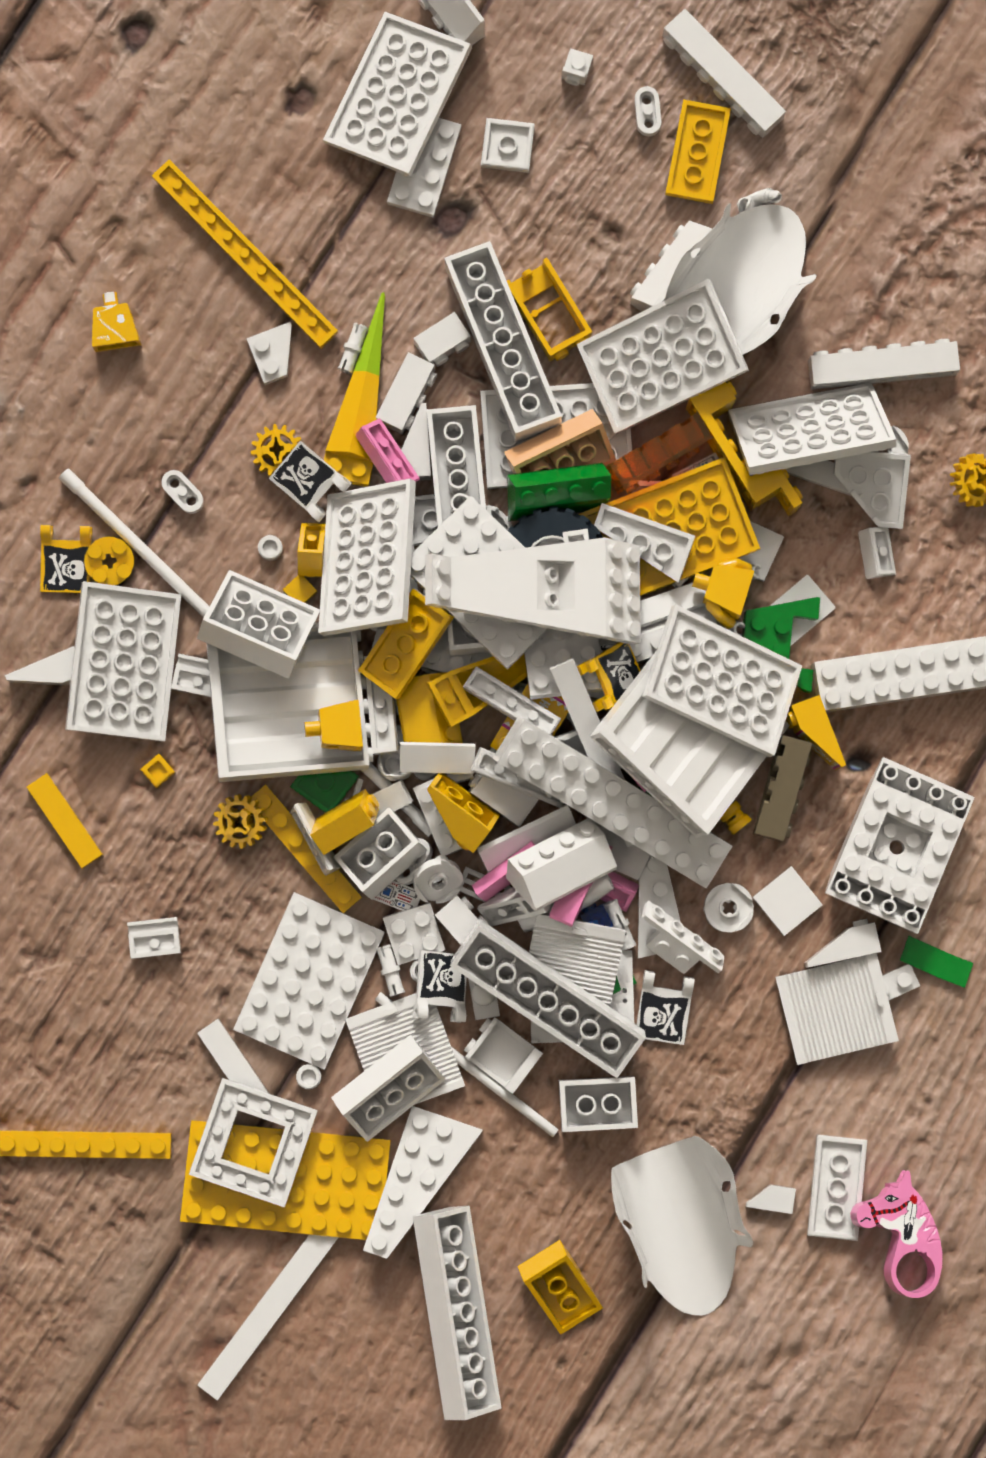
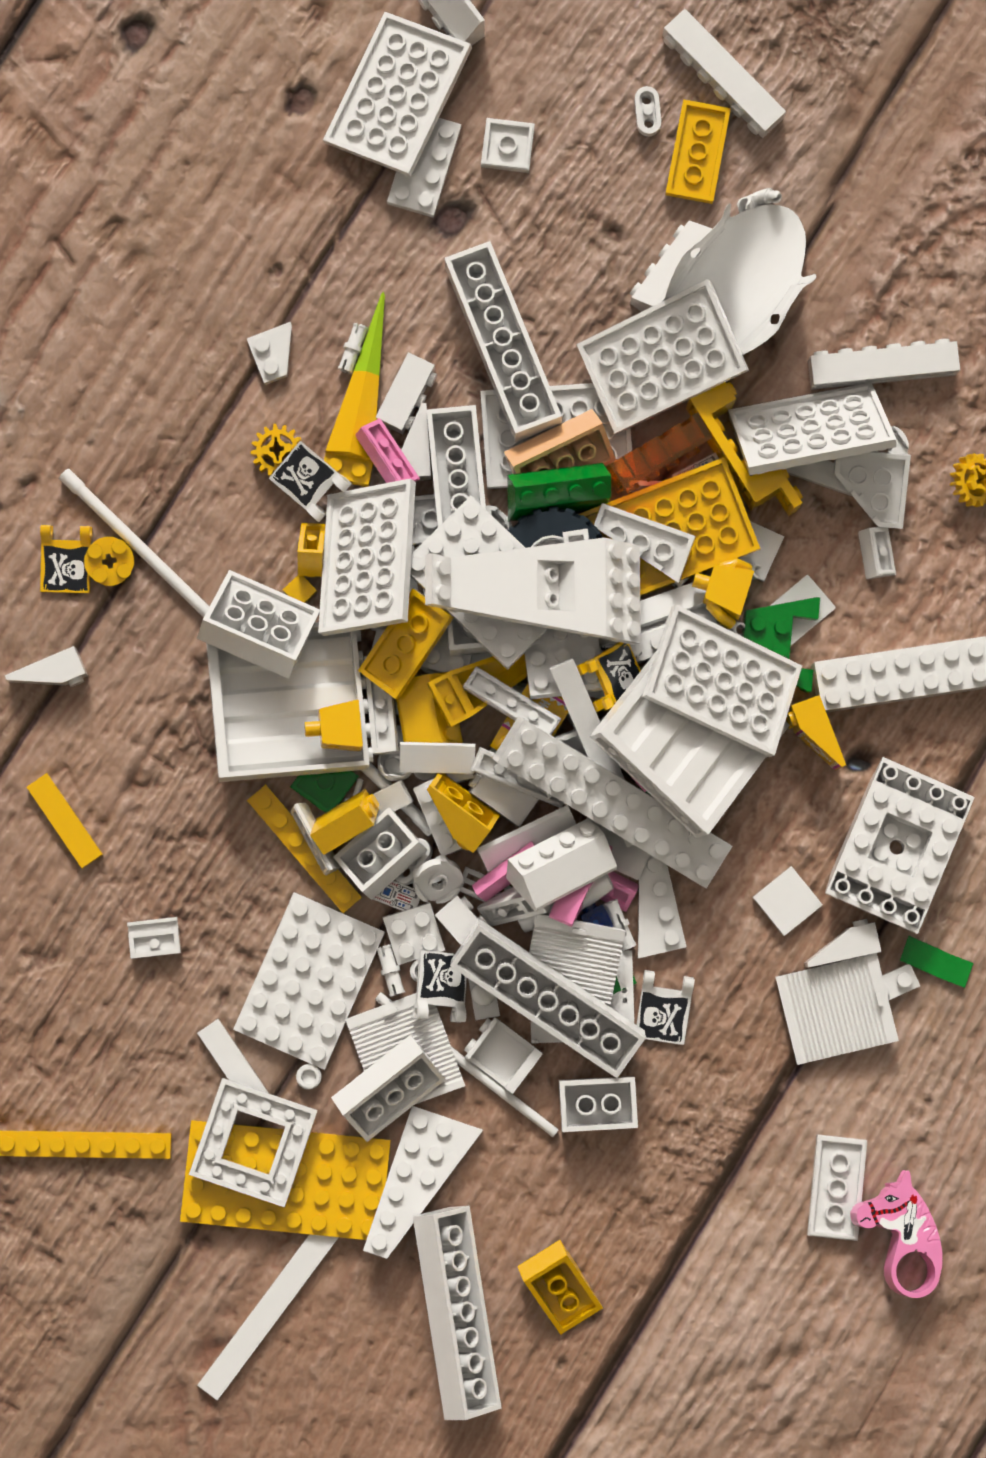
white plate [65,581,181,742] -> none
yellow torso [92,292,142,352] -> none
yellow tile [140,754,176,788] -> none
yellow plate [152,159,338,349] -> none
white plate [162,470,204,514] -> none
white plate [171,654,211,697] -> none
yellow gear [213,794,268,849] -> none
white tile [258,535,283,561] -> none
white brick [414,312,471,367] -> none
yellow door [507,257,592,362] -> none
white bracket [561,48,593,86] -> none
white piece [611,1136,753,1316] -> none
white bracket [642,901,724,974] -> none
white plate [703,883,754,933] -> none
yellow wheel [720,800,752,835] -> none
white tile [746,1184,796,1214] -> none
dark tan wedge [753,735,812,842] -> none

